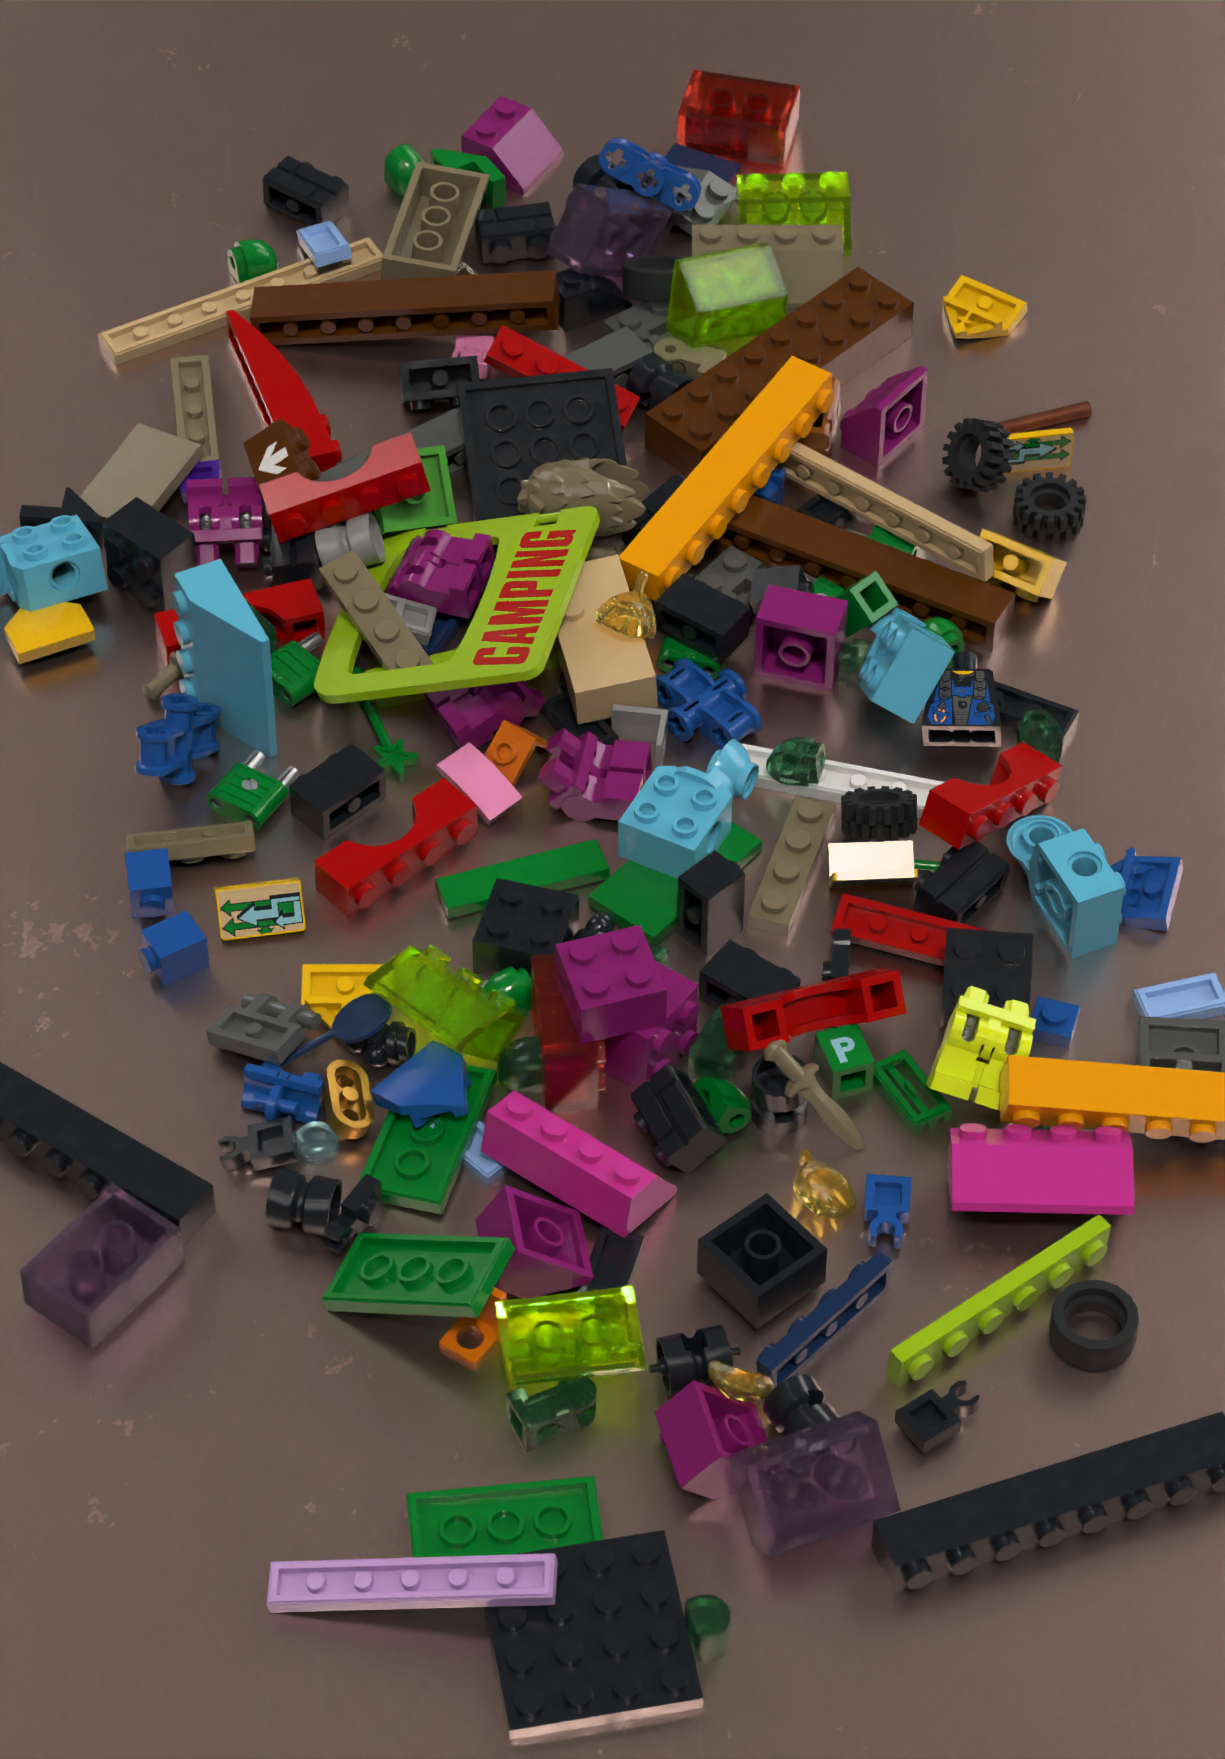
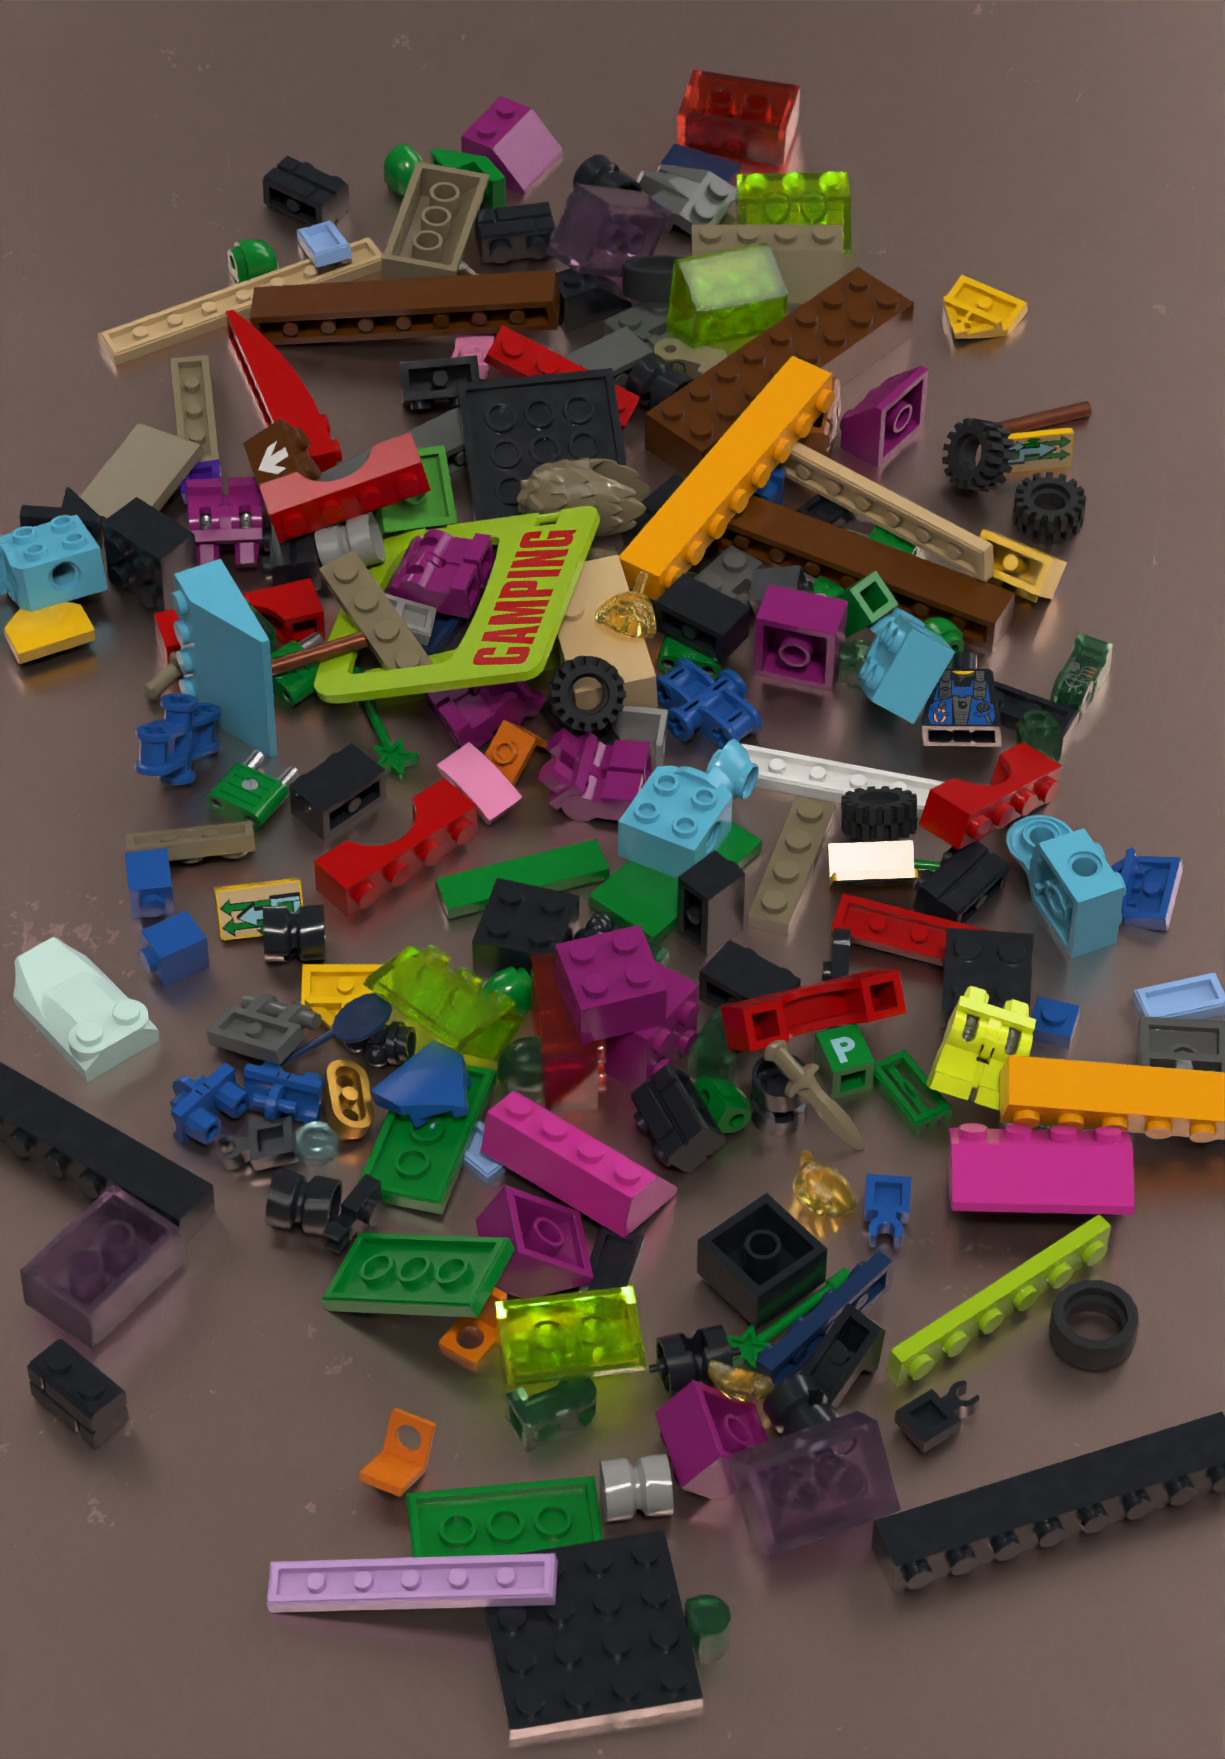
blue axle [599,137,702,211] -> none
clear green piece [766,737,826,787] -> none
none -> light aqua slope [13,937,160,1082]
none -> black brick [27,1339,129,1448]
none -> blue hips [170,1062,249,1145]
none -> black wheel [263,904,326,963]
none -> copper bar [271,631,368,676]
none -> orange bracket [358,1408,436,1497]
none -> black tyre [548,655,626,732]
none -> light grey wheel [599,1453,674,1523]
none -> green piece [726,1268,850,1375]
none -> black slope [799,1303,886,1408]
none -> clear green leg [1050,633,1113,714]

